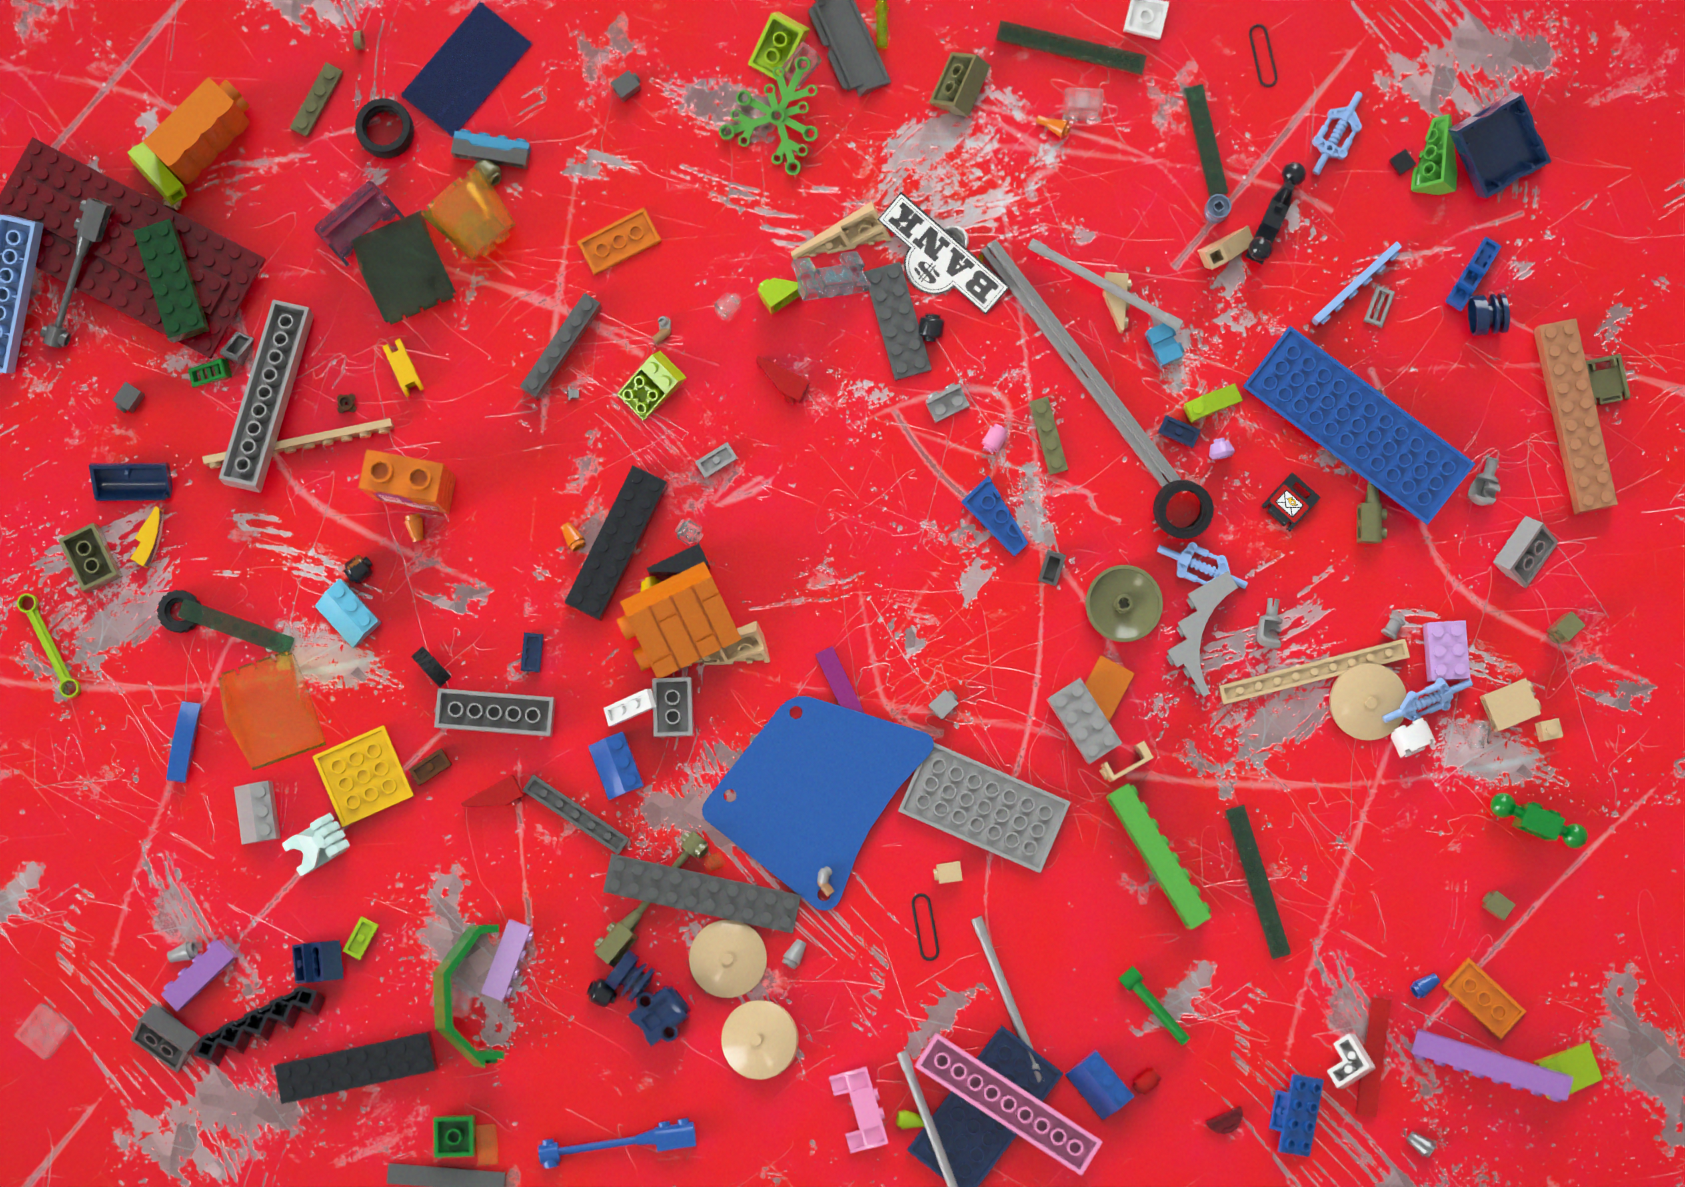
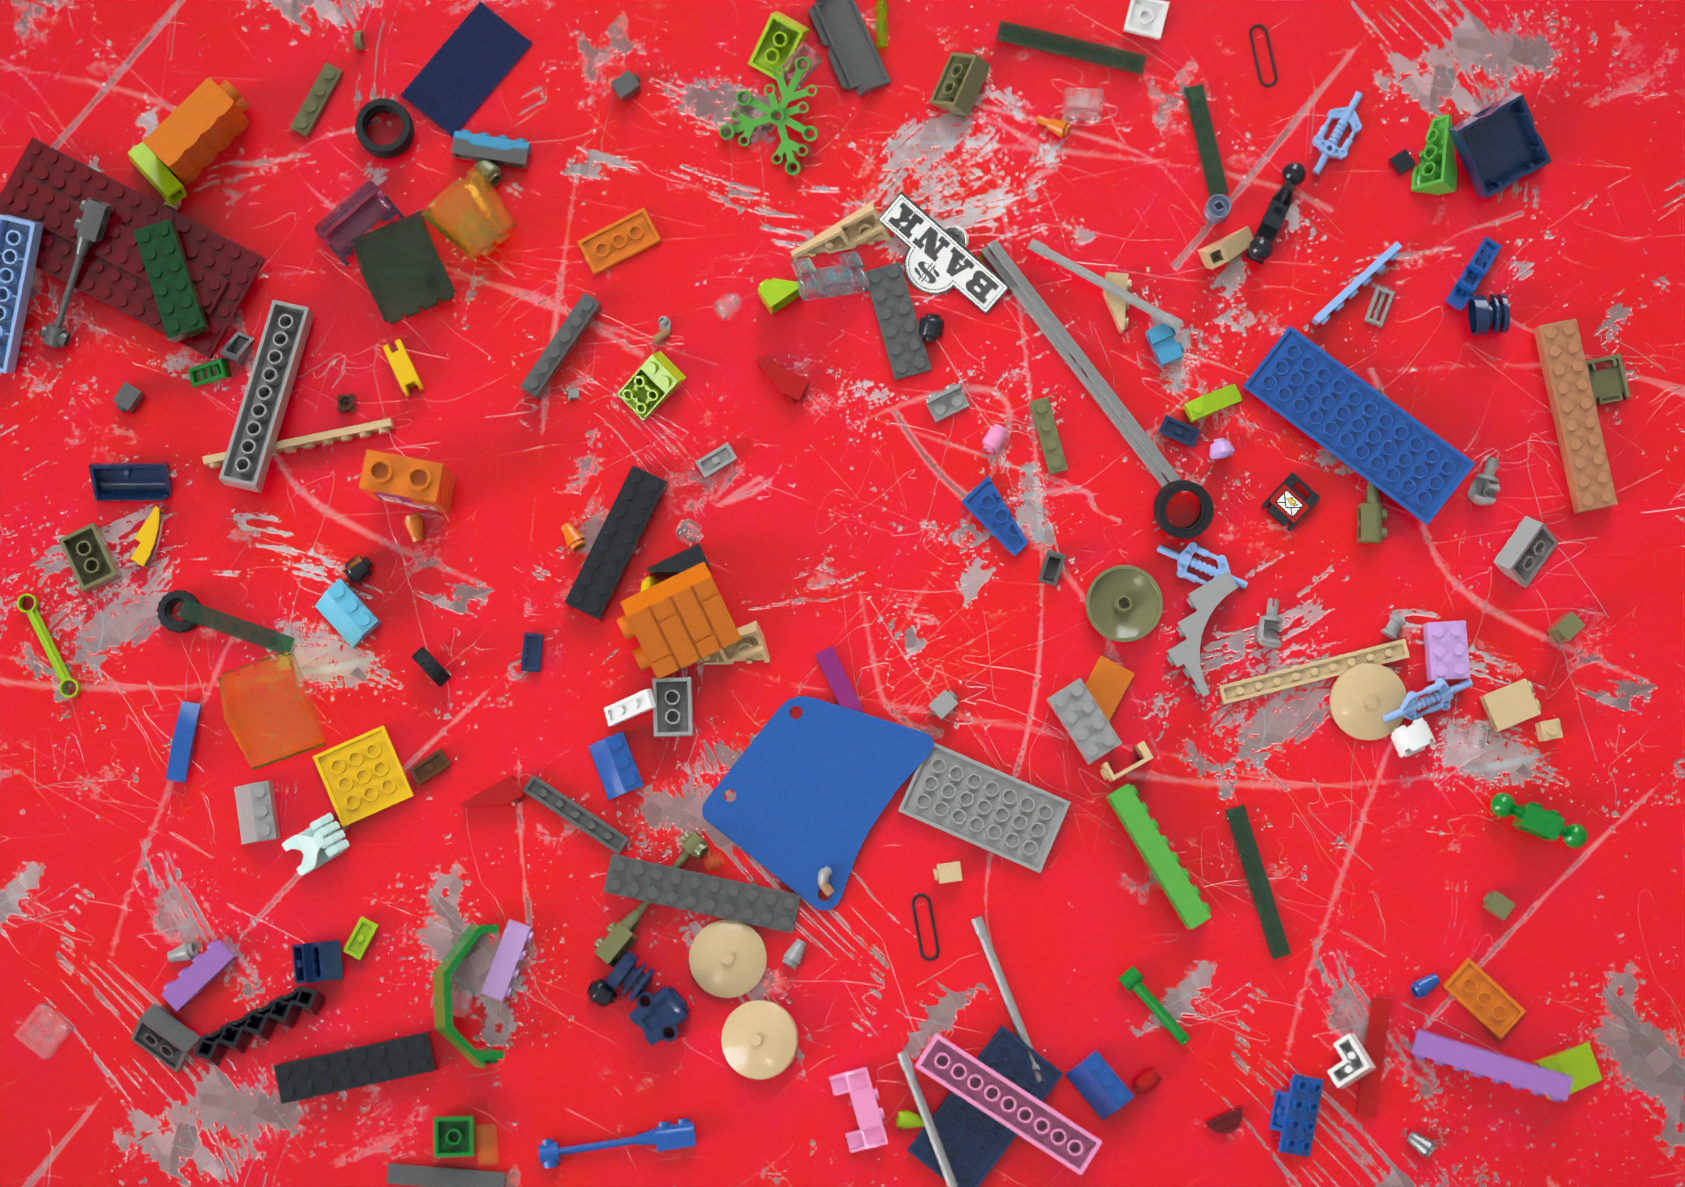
light grey brick [434,689,556,737] -> none

